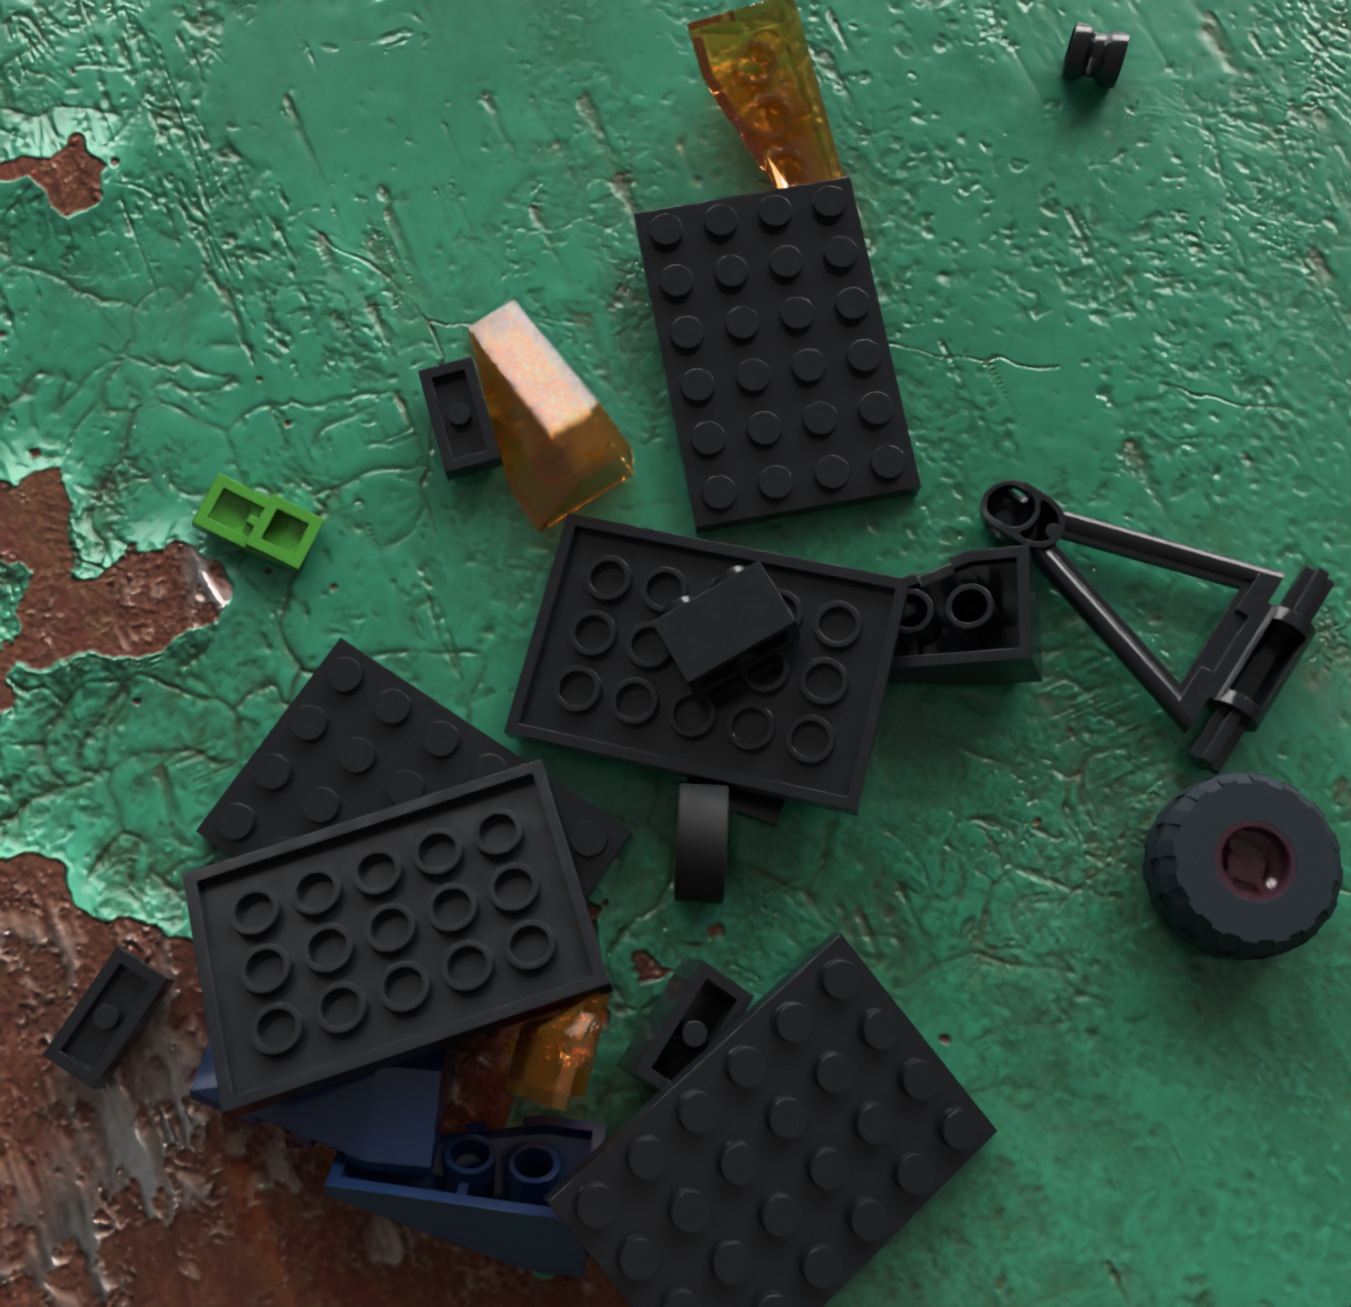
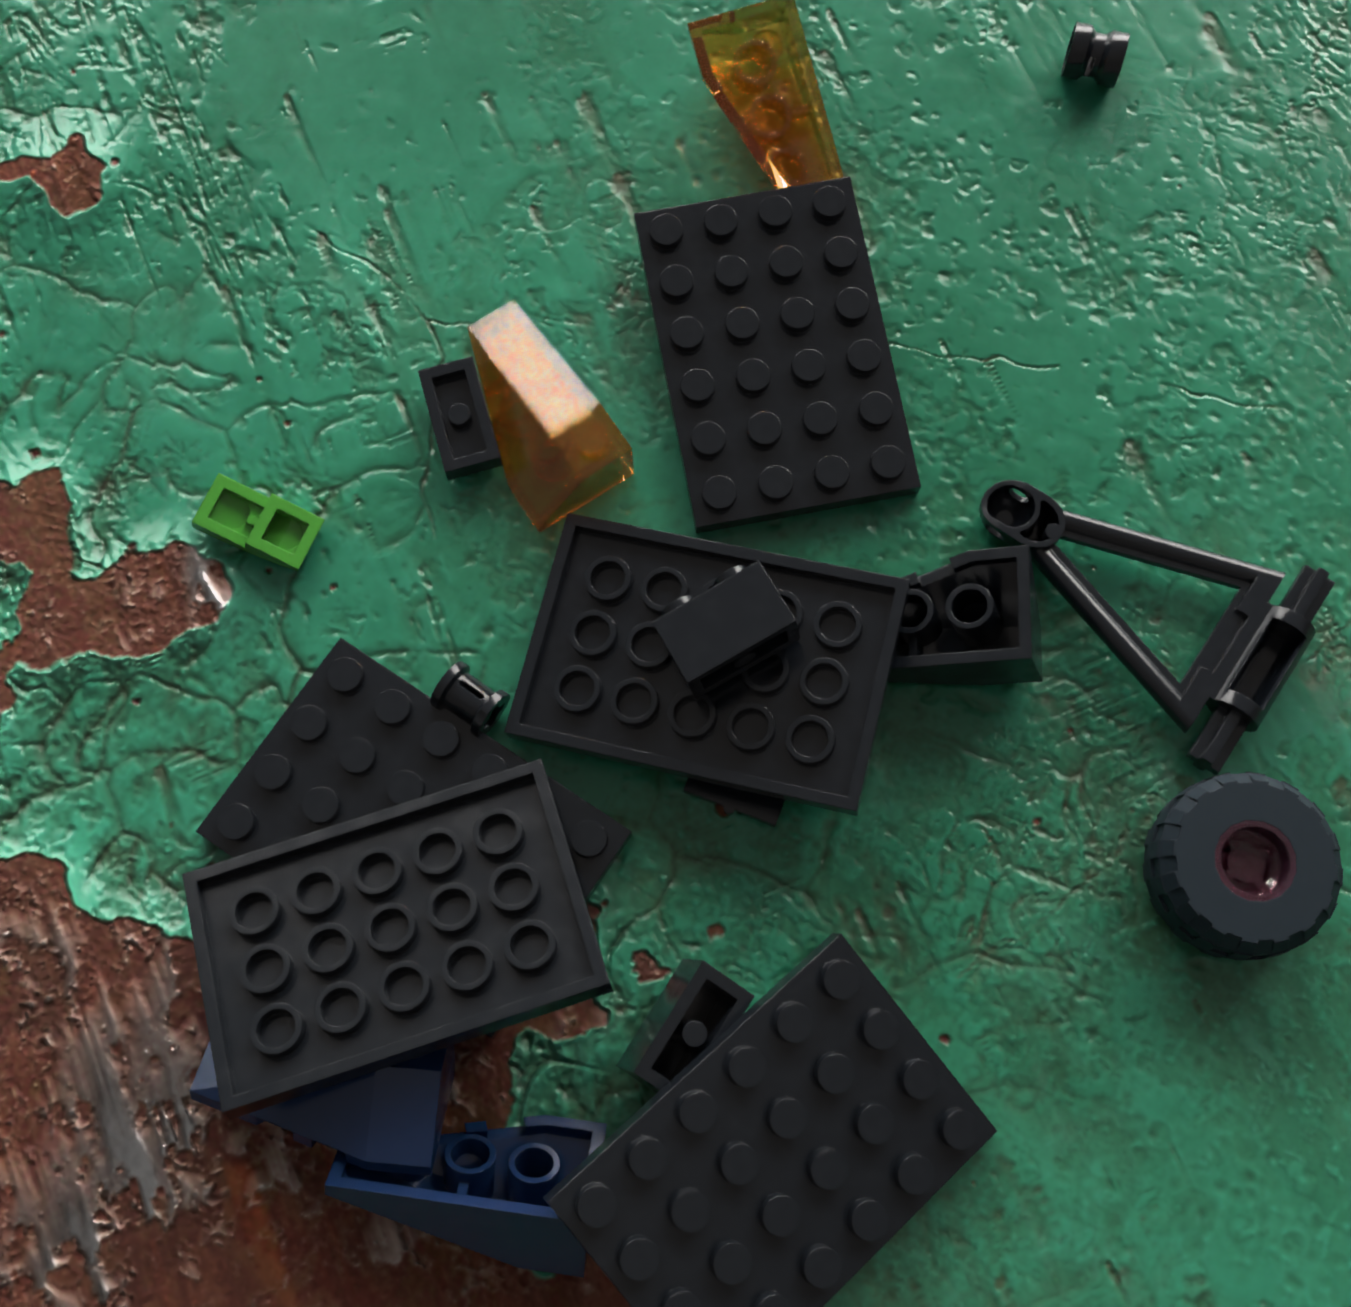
black plate [43,946,175,1089] -> none
clear orange wedge [498,981,613,1111] -> none
black tyre [674,783,729,903] -> none
none -> black bush [430,661,510,738]

